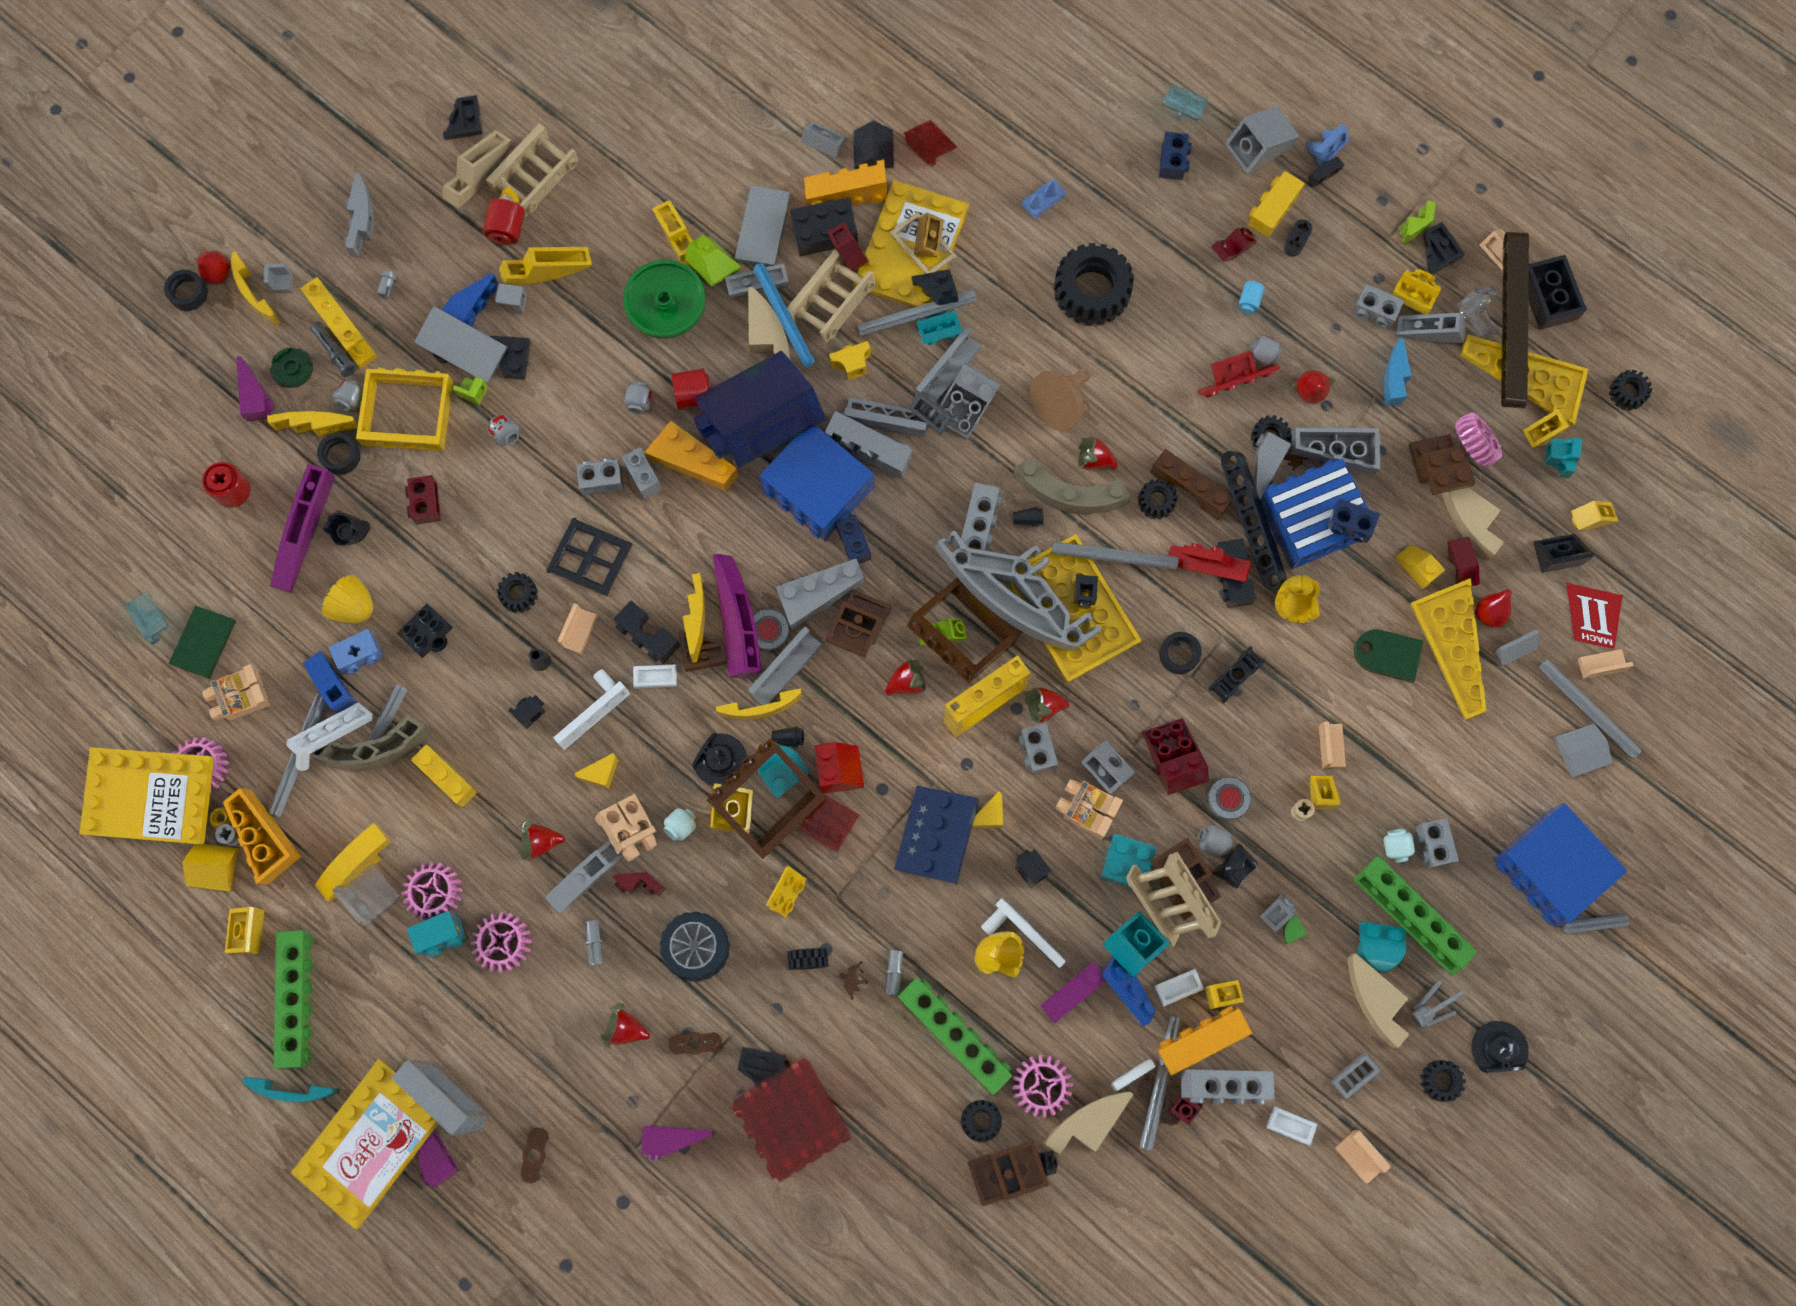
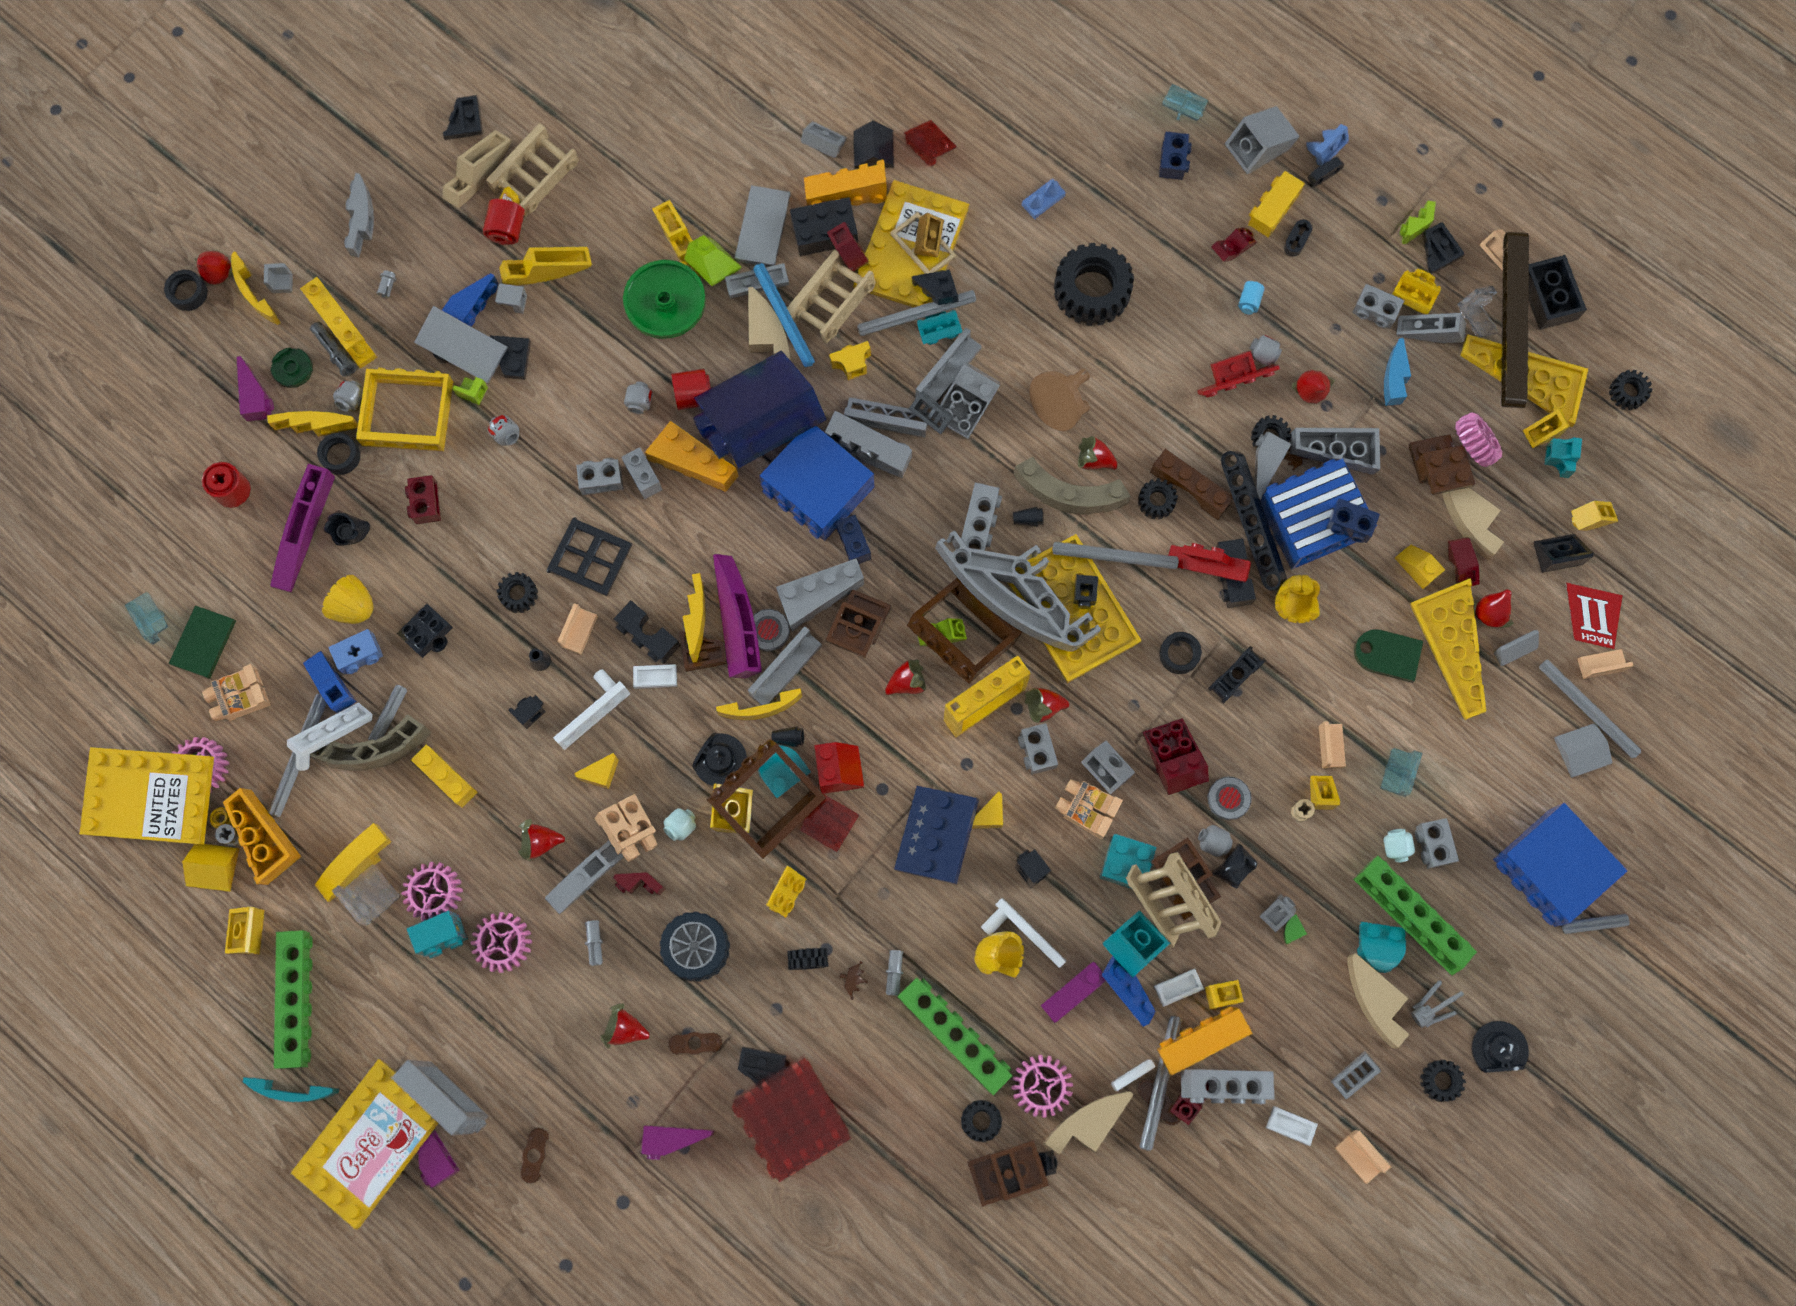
none -> clear light blue panel [1380,748,1423,797]

